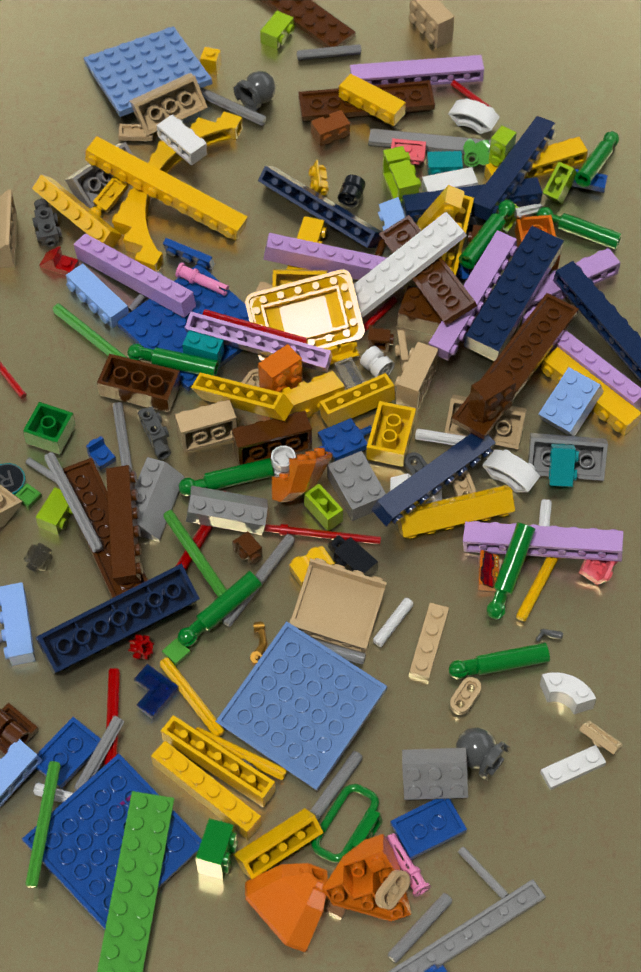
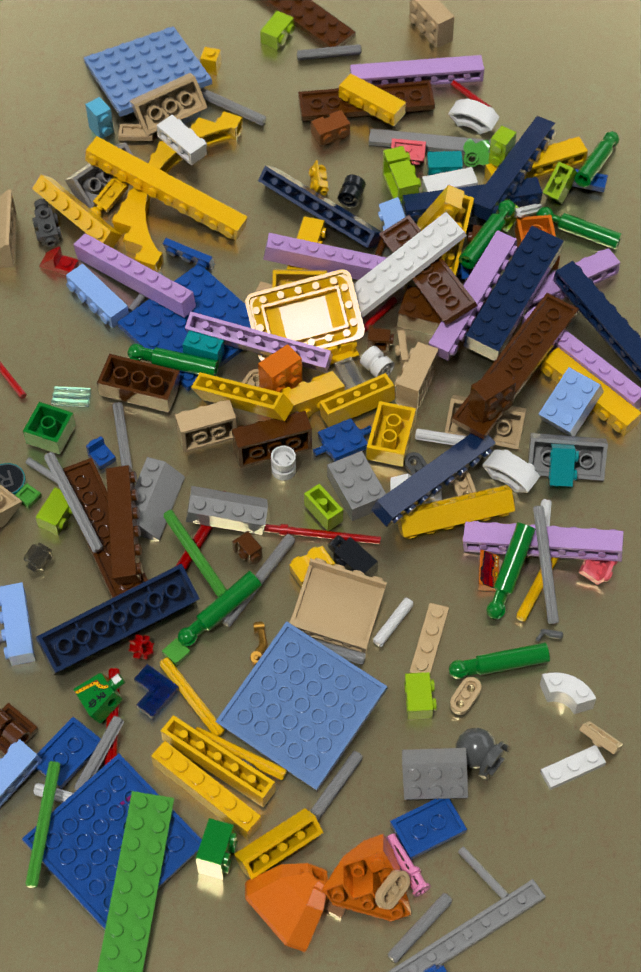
bright green axle [53,303,128,358] -> none
dark grey brick [138,406,171,460] -> none
bright pink pin [175,262,229,296] -> none
green piece [179,458,274,496] -> none
red axle [202,309,307,343] -> none
dark grey tile [233,71,276,111] -> none
orange brick [272,448,332,502] -> none
green bar [311,784,383,863] -> none
none -> clear light blue tile [51,386,91,407]
none -> green torso [73,673,126,724]
none -> medium azure piece [85,97,114,138]
none -> lime brick [404,672,437,720]
none -> light grey axle [533,506,559,624]

